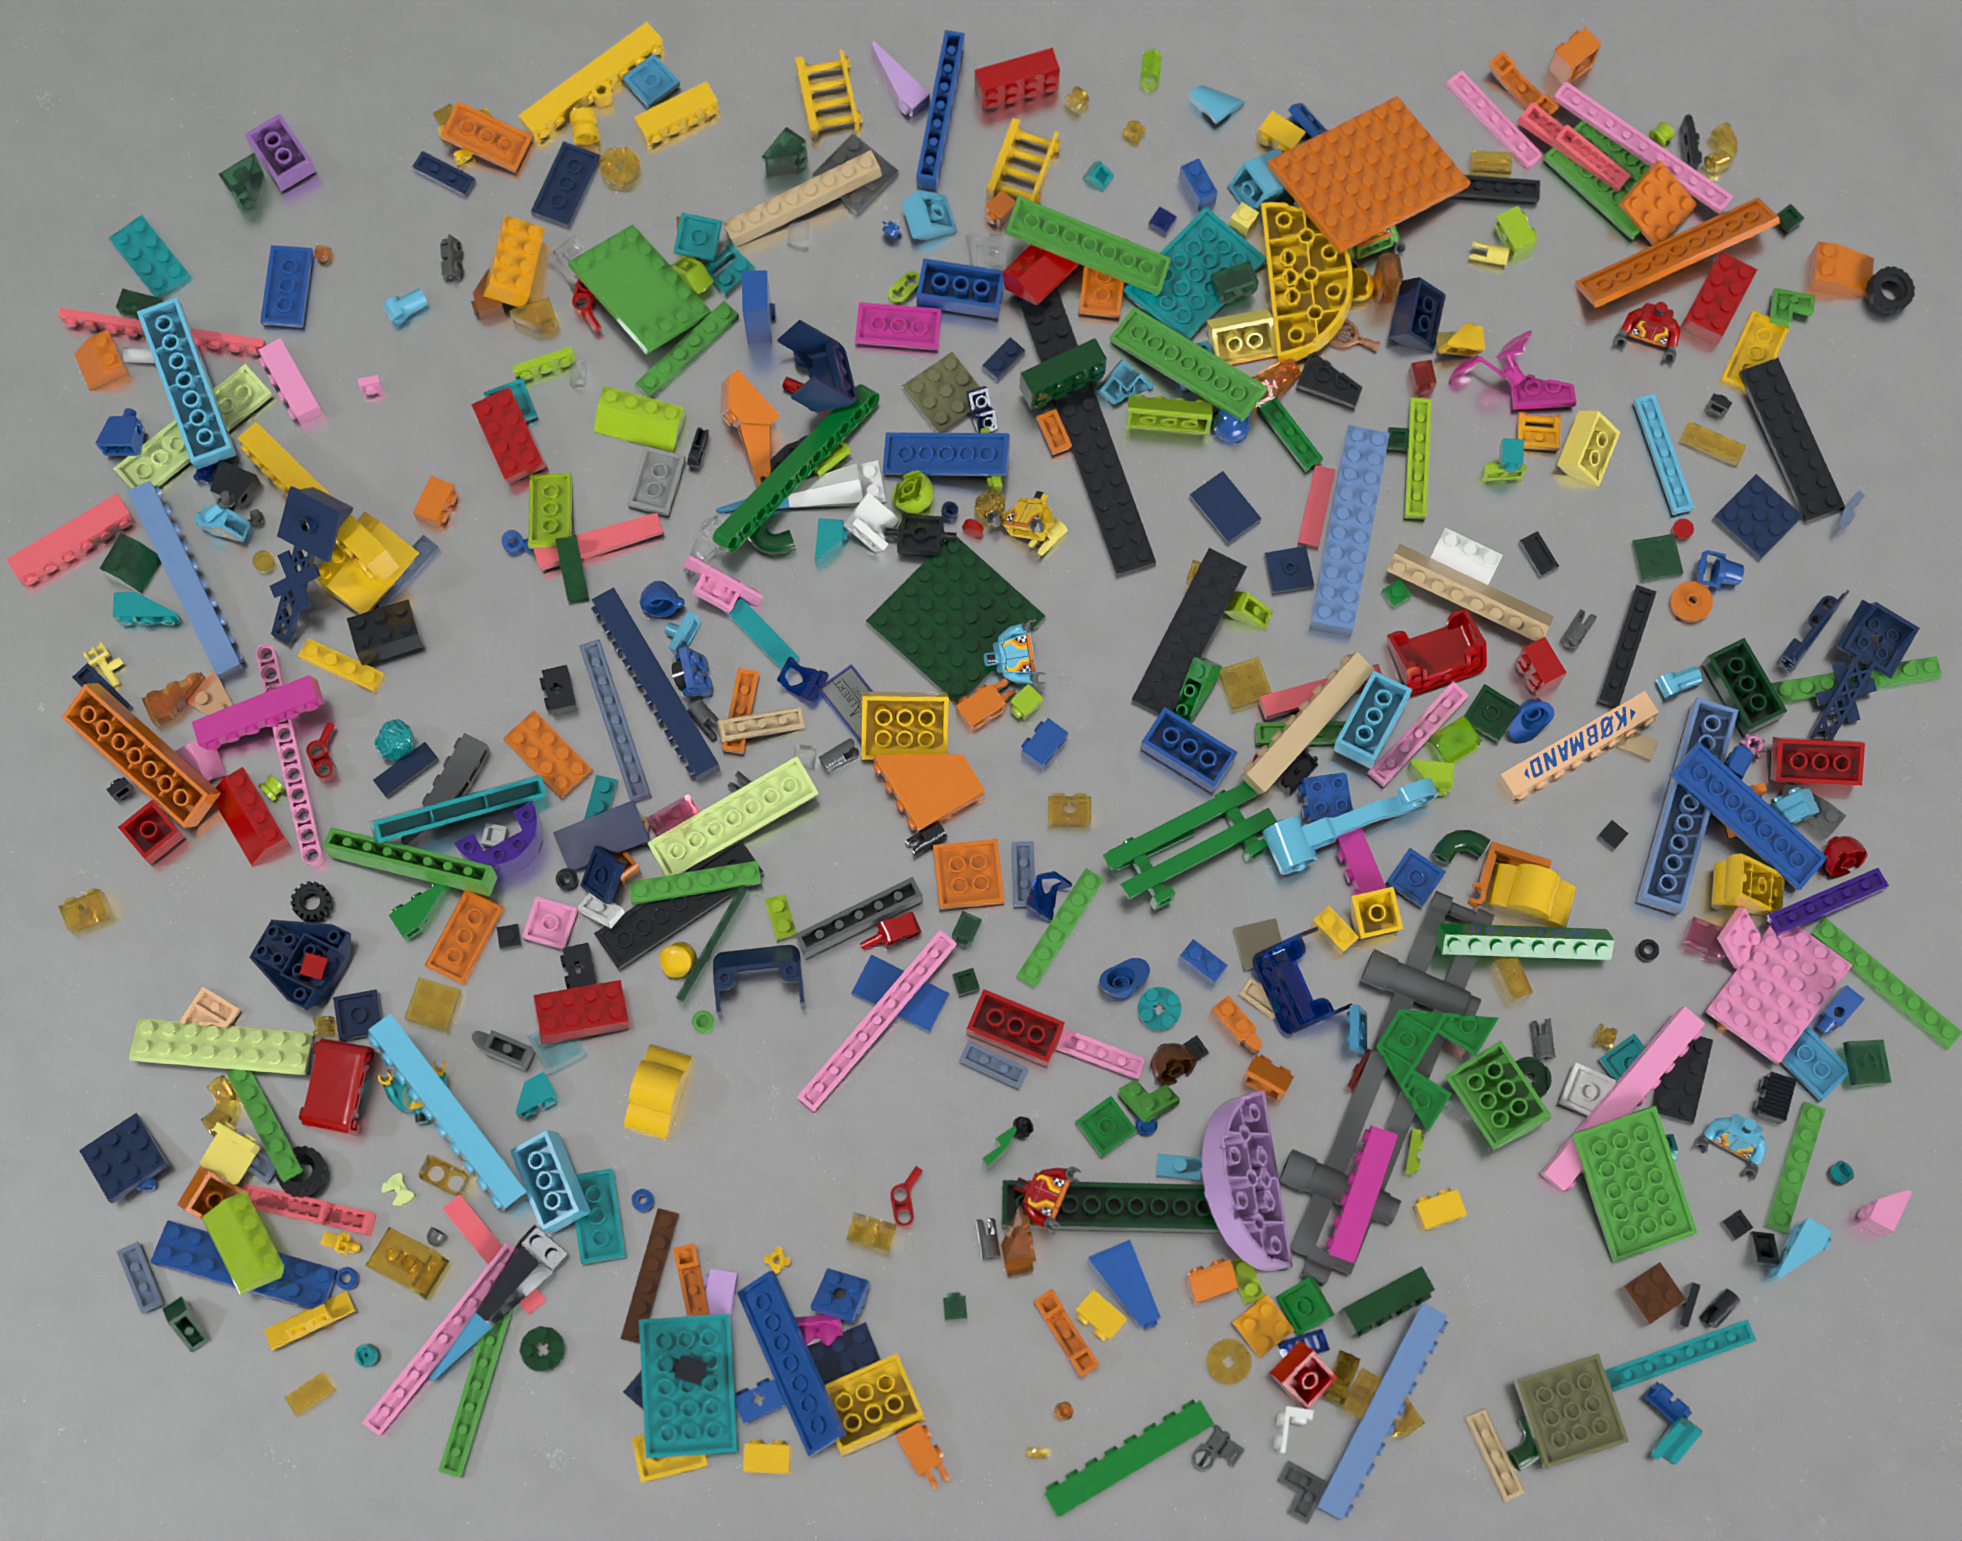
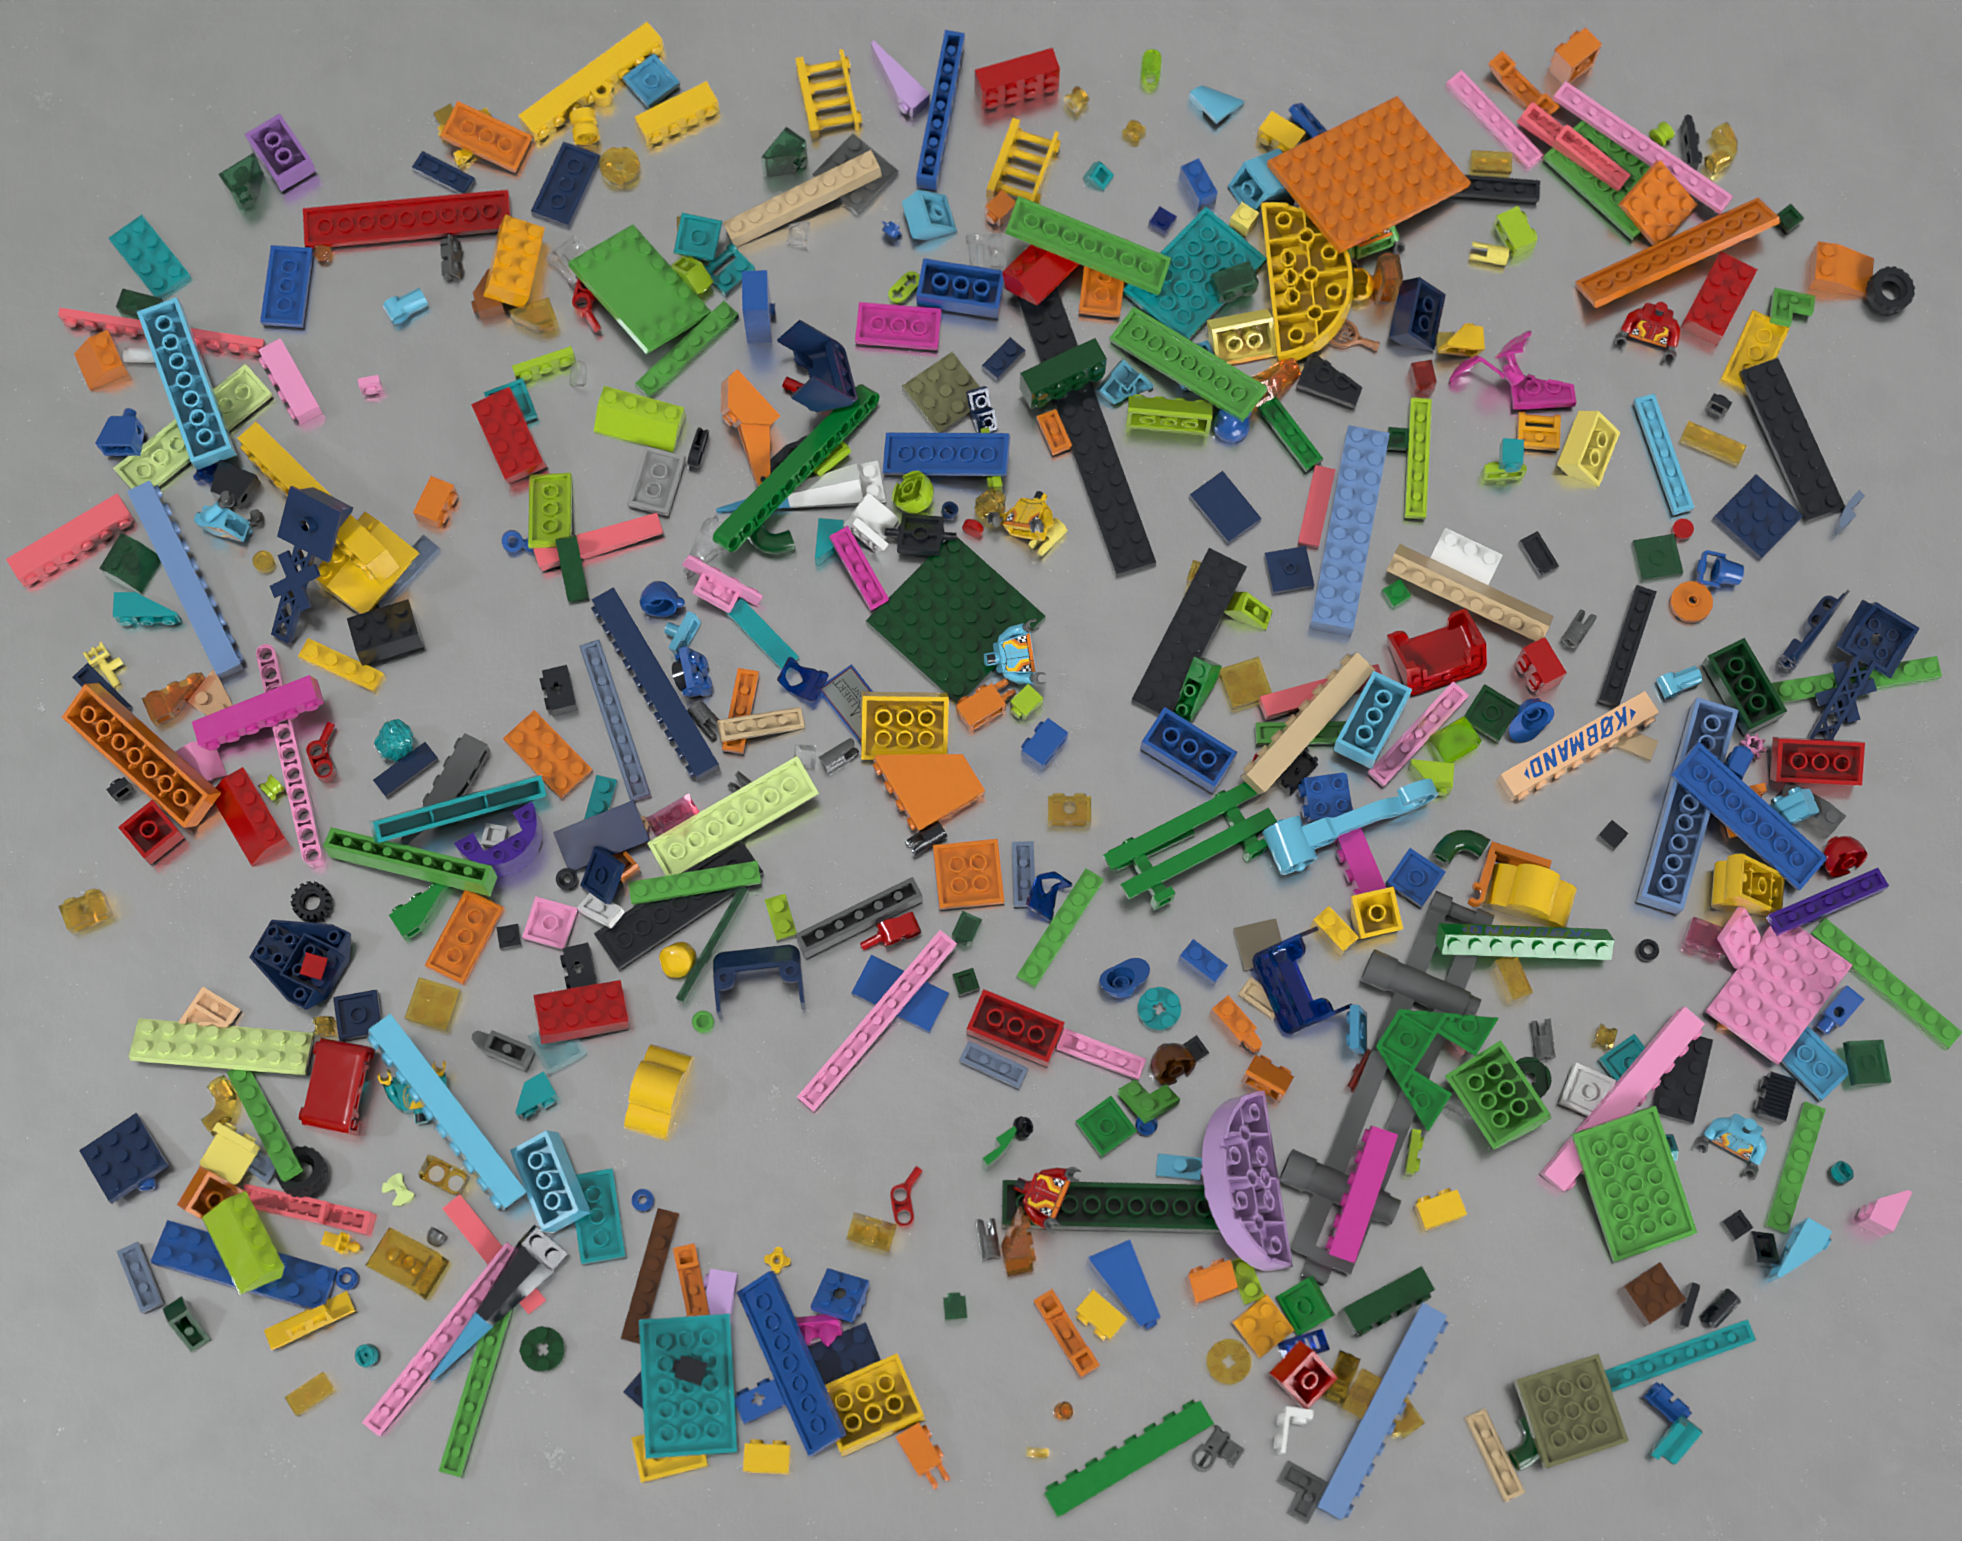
none -> red plate [302,189,511,249]
none -> dark pink plate [829,526,890,611]

